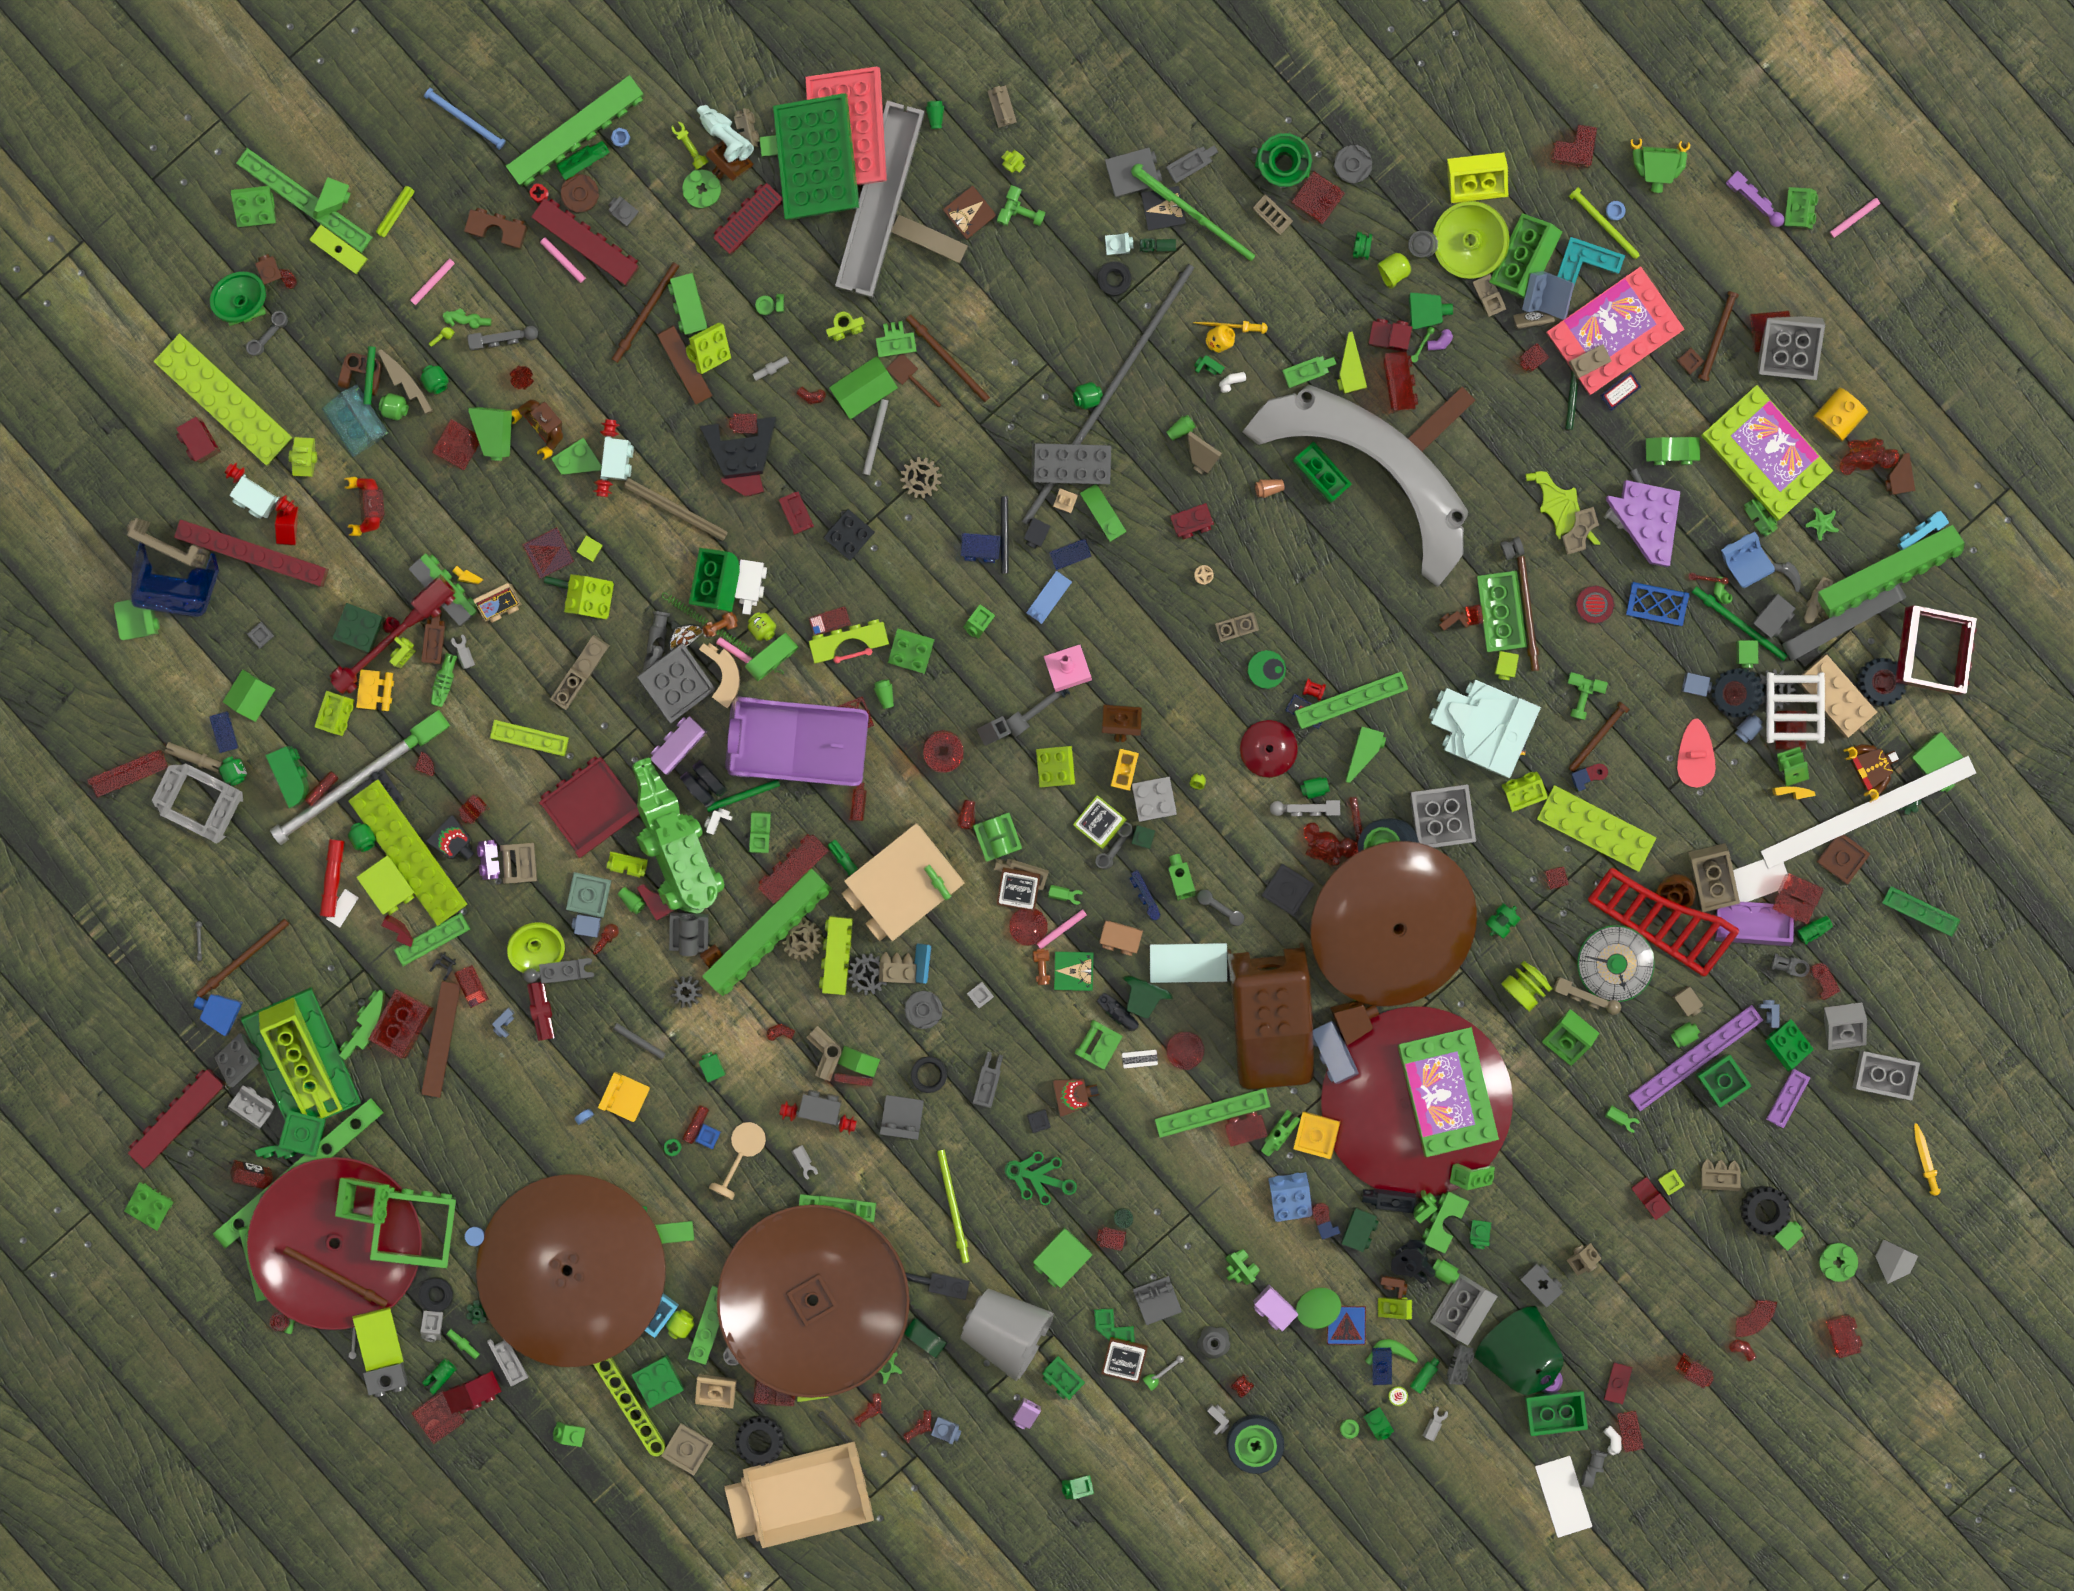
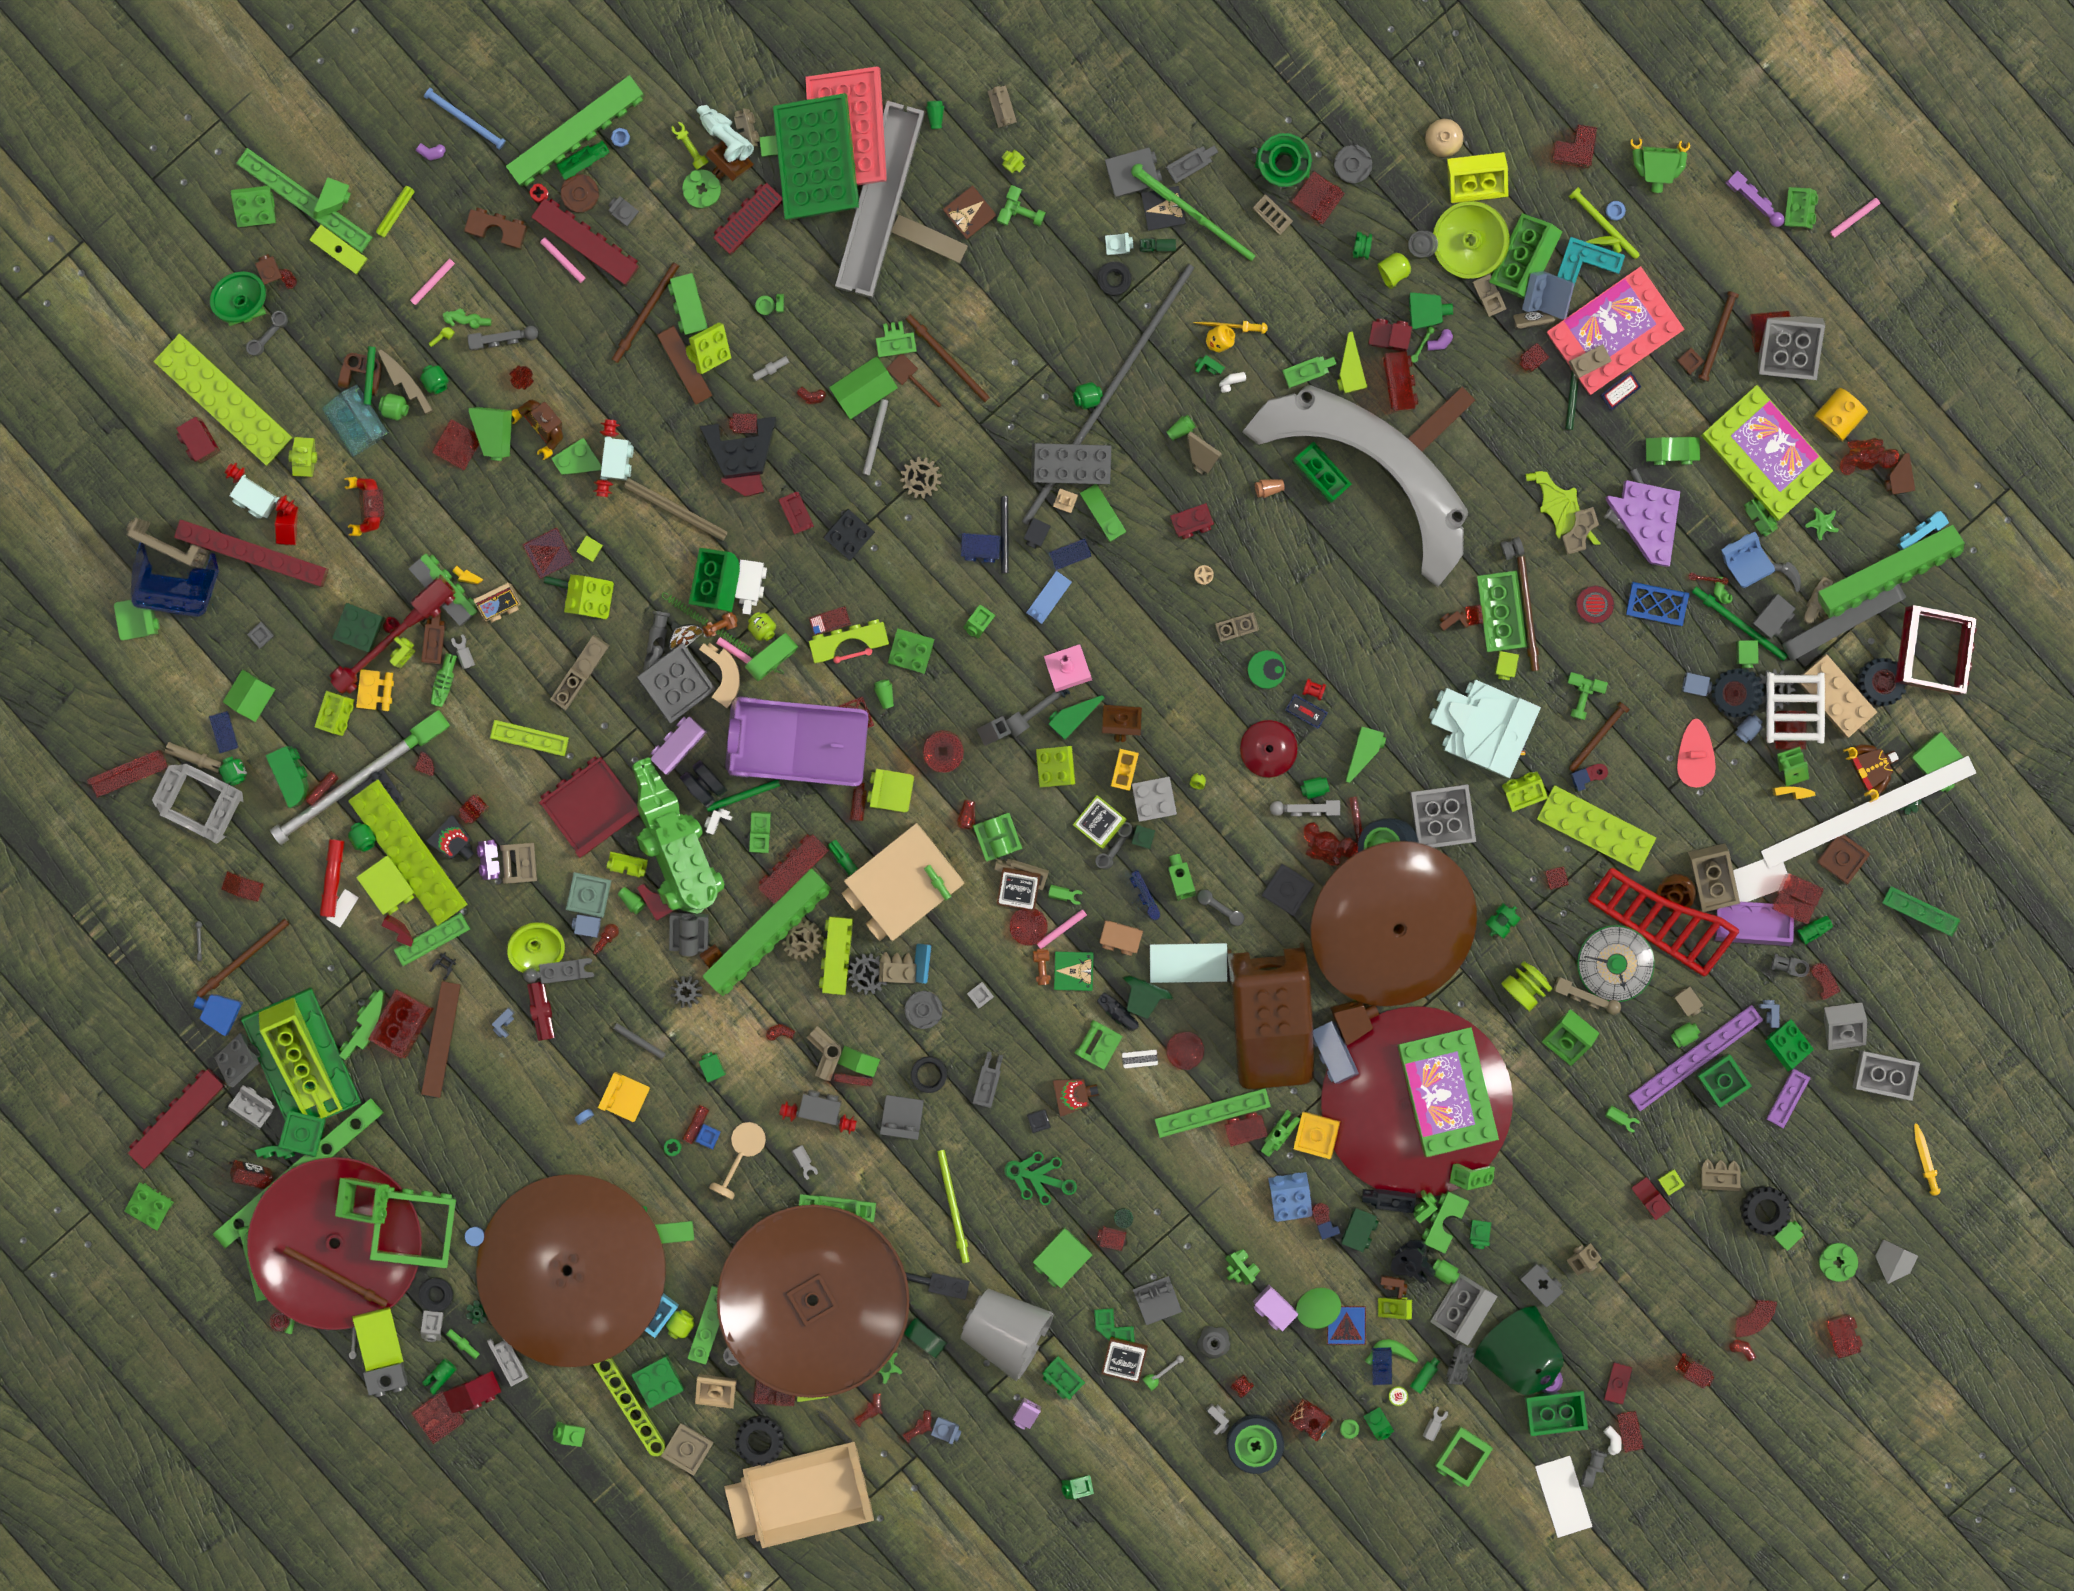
clear red tile [454,965,489,1008] -> none
lime plate [826,312,866,342] -> none
bright green plate [1294,671,1408,730] -> none
none -> clear red slope [221,871,264,902]
none -> medium lavender arm [416,143,445,160]
none -> lime bracket [867,769,914,812]
none -> green slope [1048,695,1104,739]
none -> clear red brick [1289,1398,1334,1442]
none -> tan cylinder [1425,119,1464,158]
none -> bright green window [1435,1425,1493,1487]
none -> lime bar [1586,236,1622,253]

